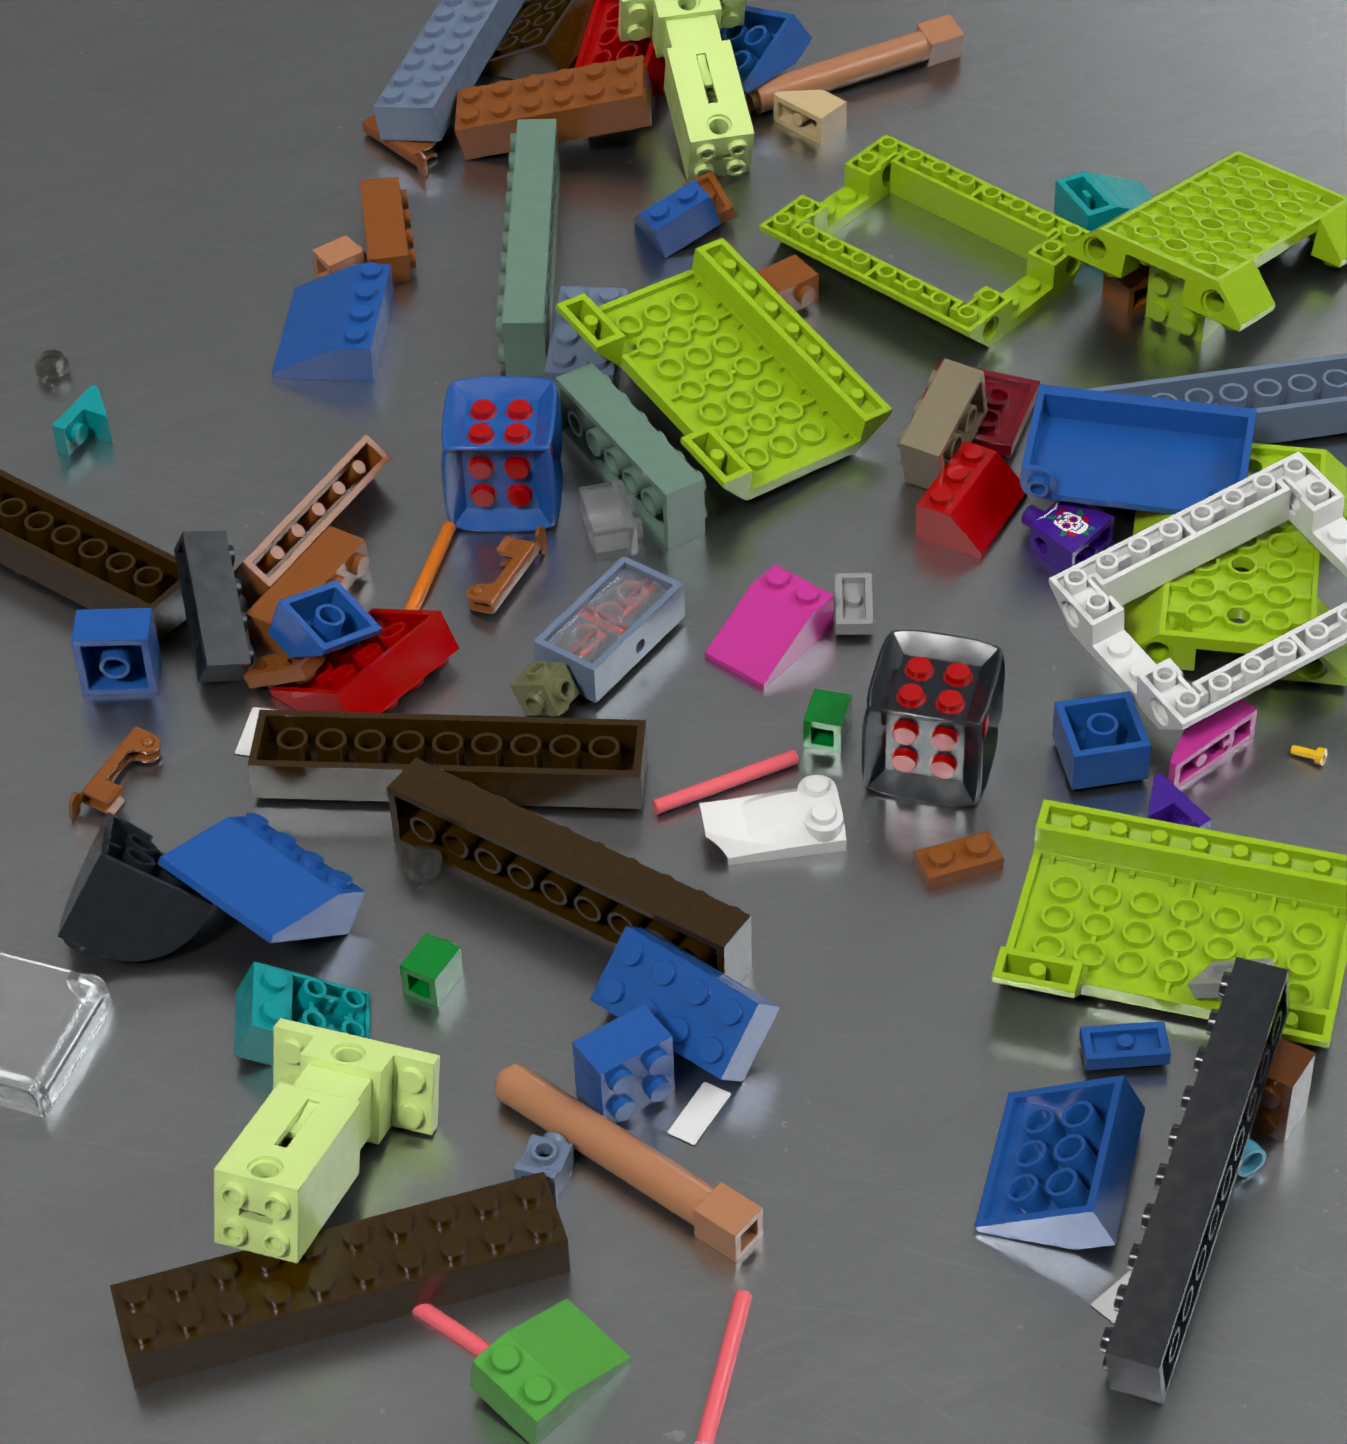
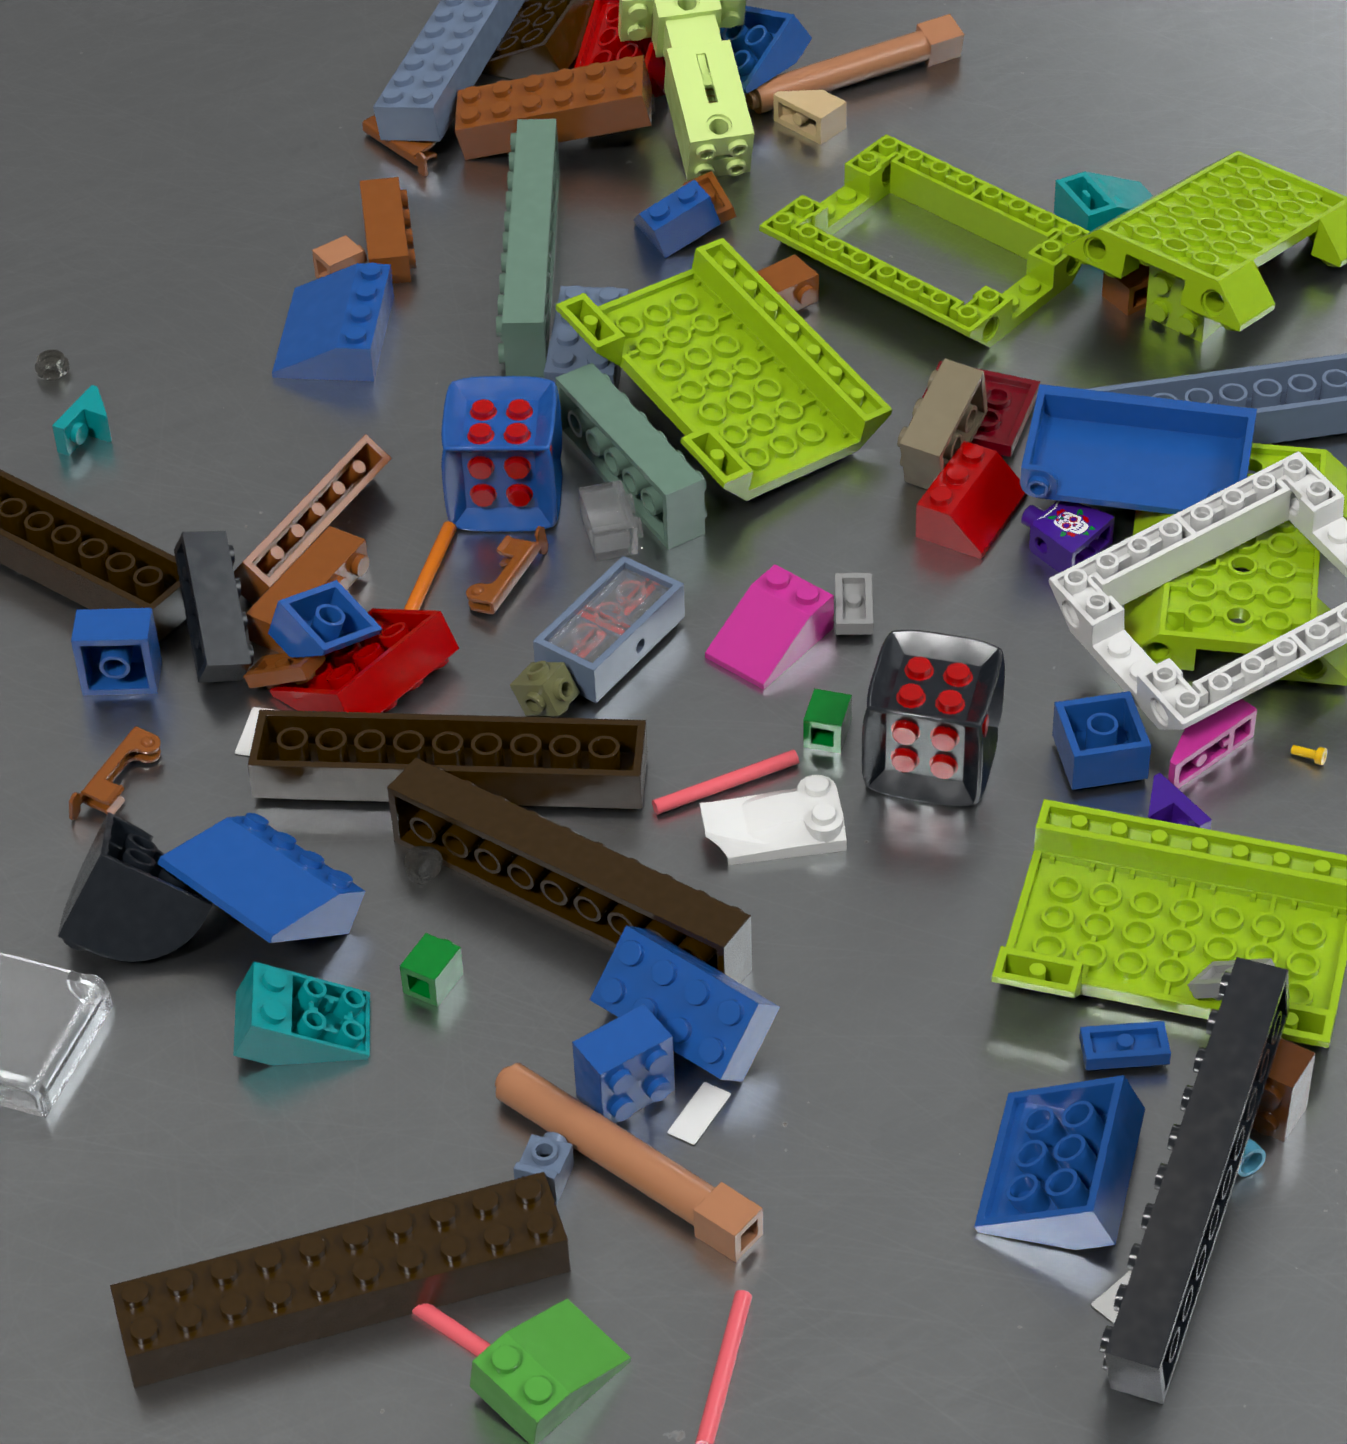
yellowish green brick [214,1018,440,1264] -> none
dark orange plate [914,831,1004,889] -> none

